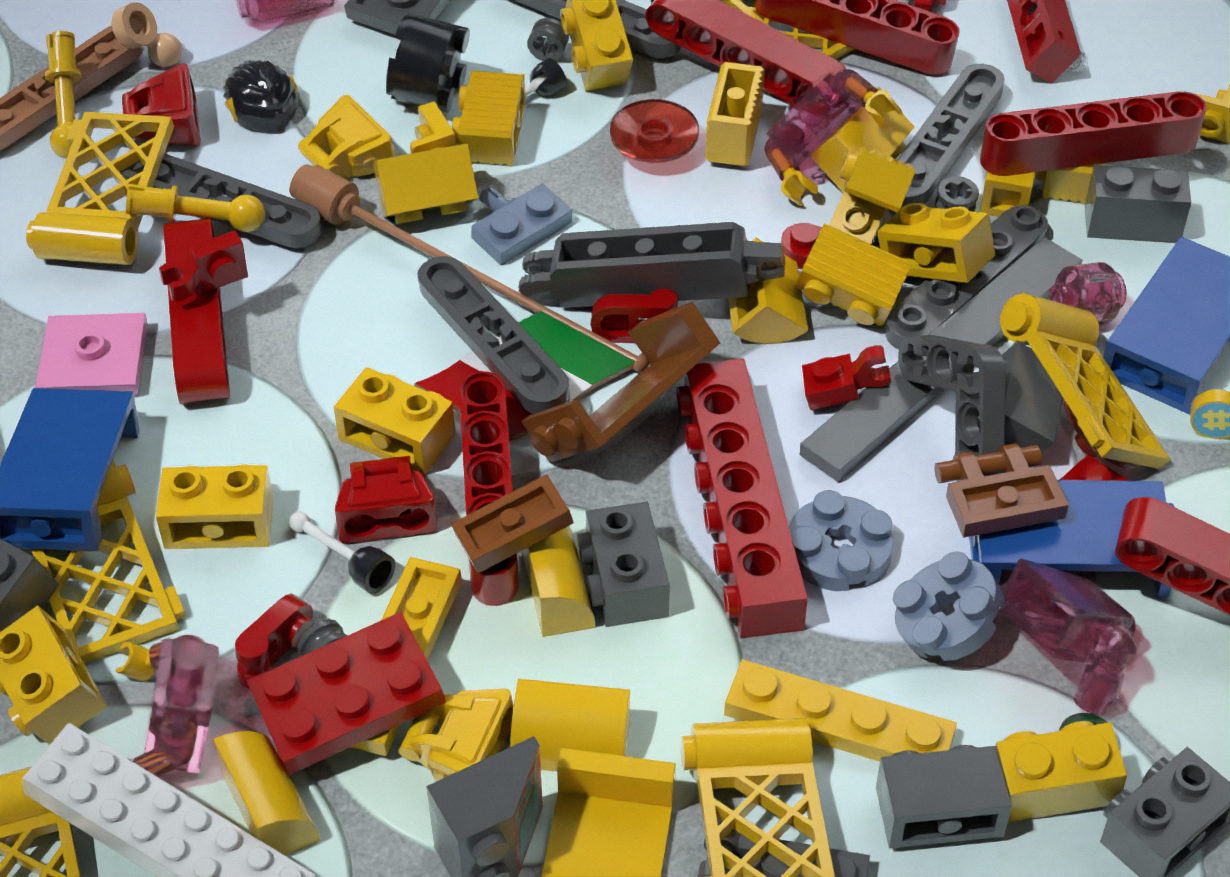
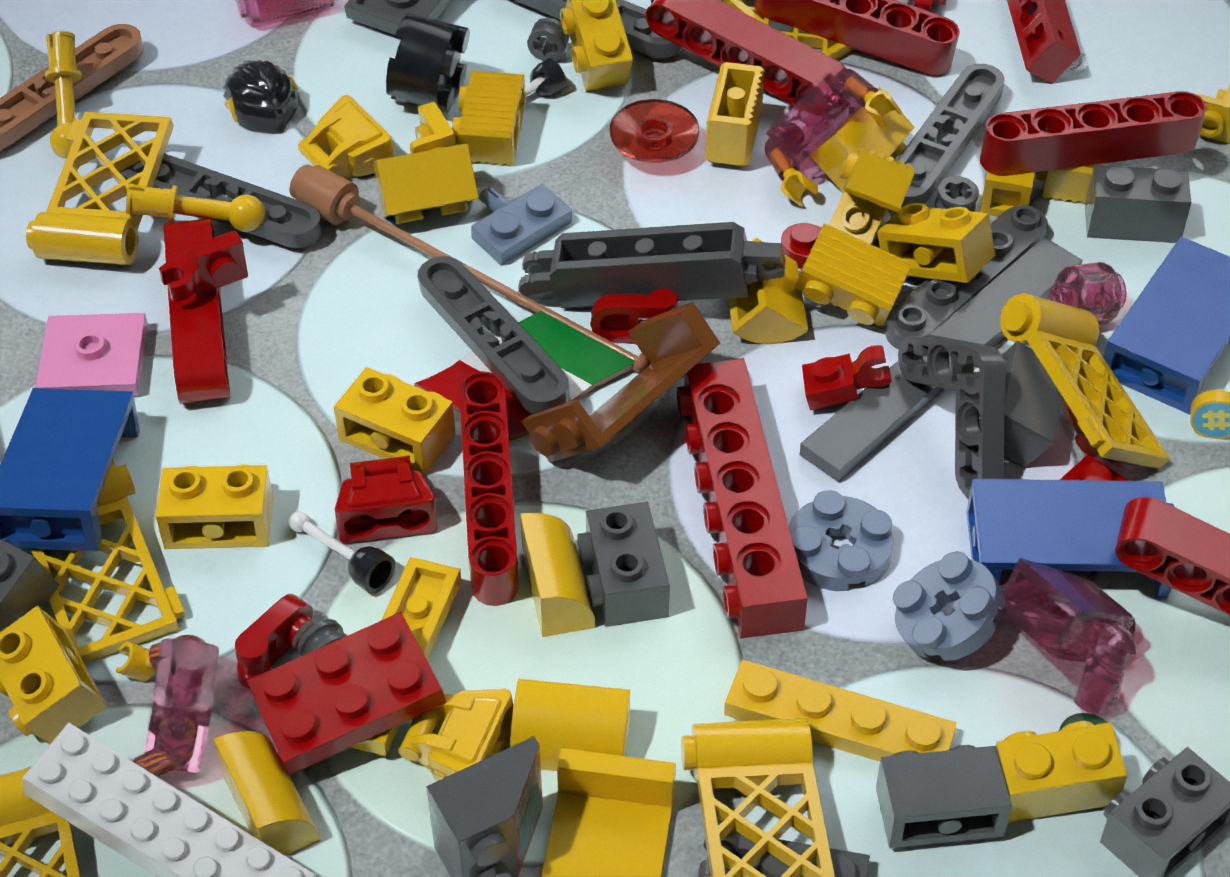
light nougat plate [111,2,183,67] -> none
red piece [122,63,201,146] -> none
dark orange plate [451,474,574,574] -> none
dark orange plate [934,443,1069,538] -> none

